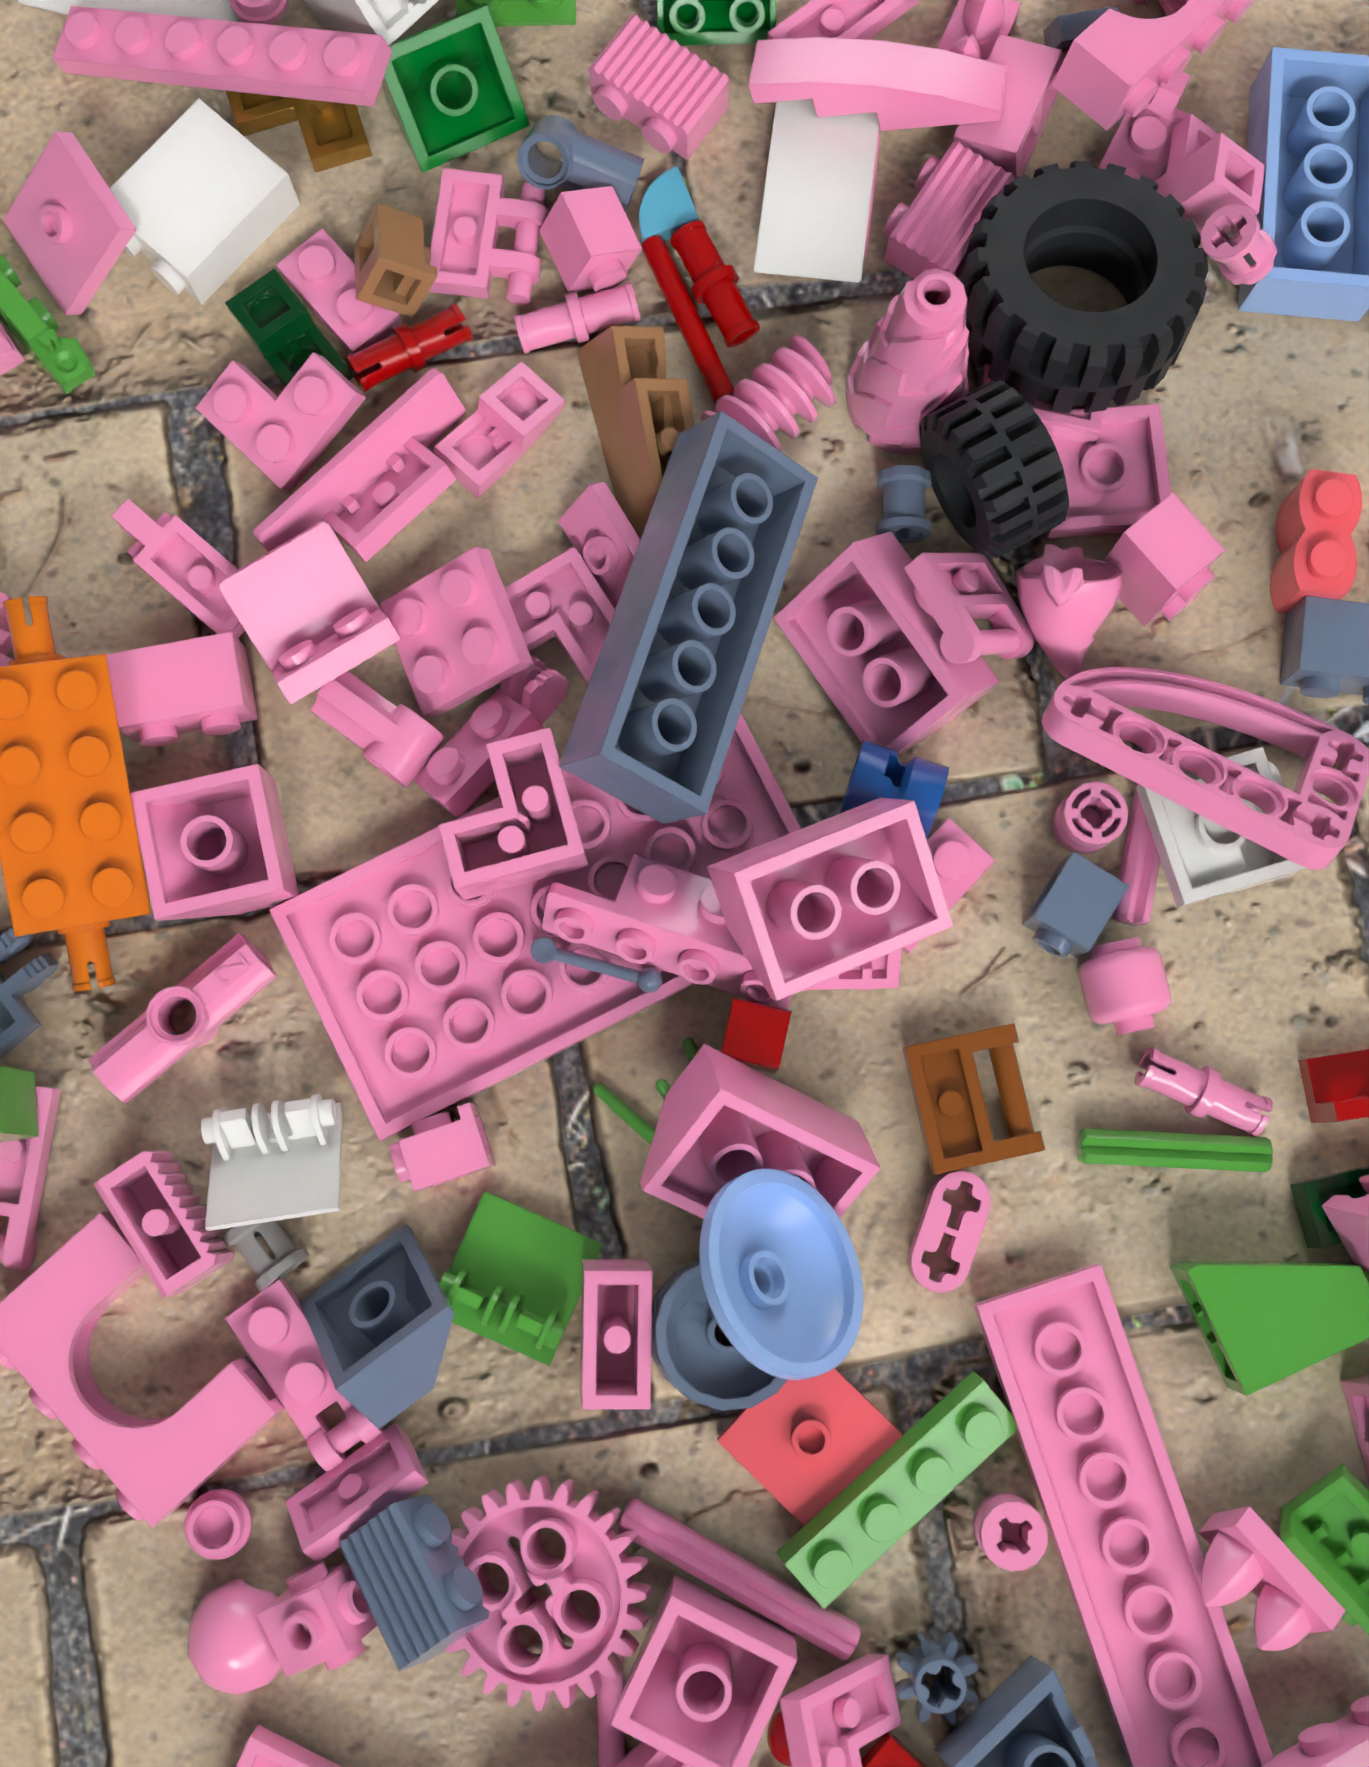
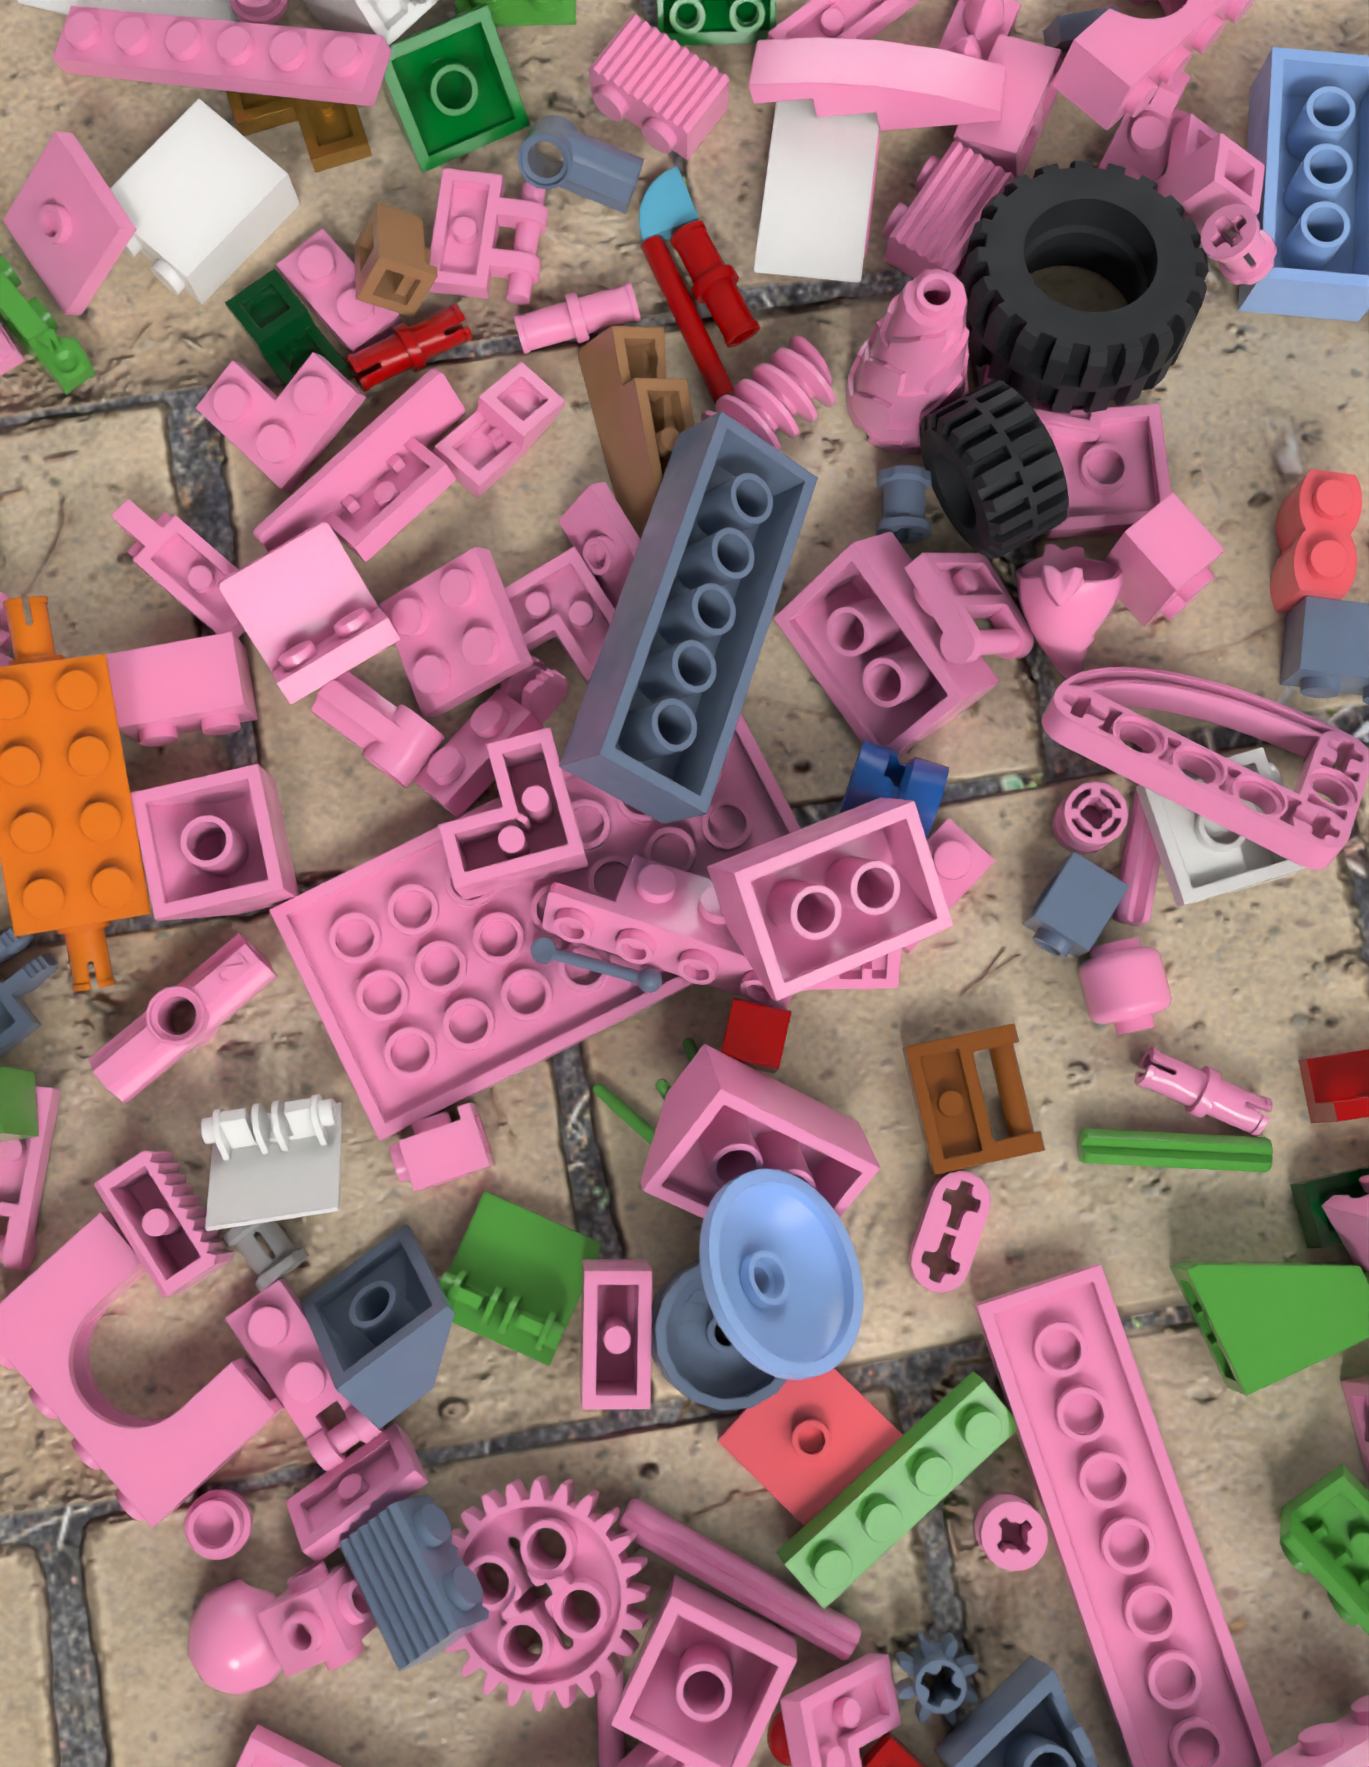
bright pink brick [539,186,642,293] -> none
bright pink tile [1198,1506,1346,1651] -> none

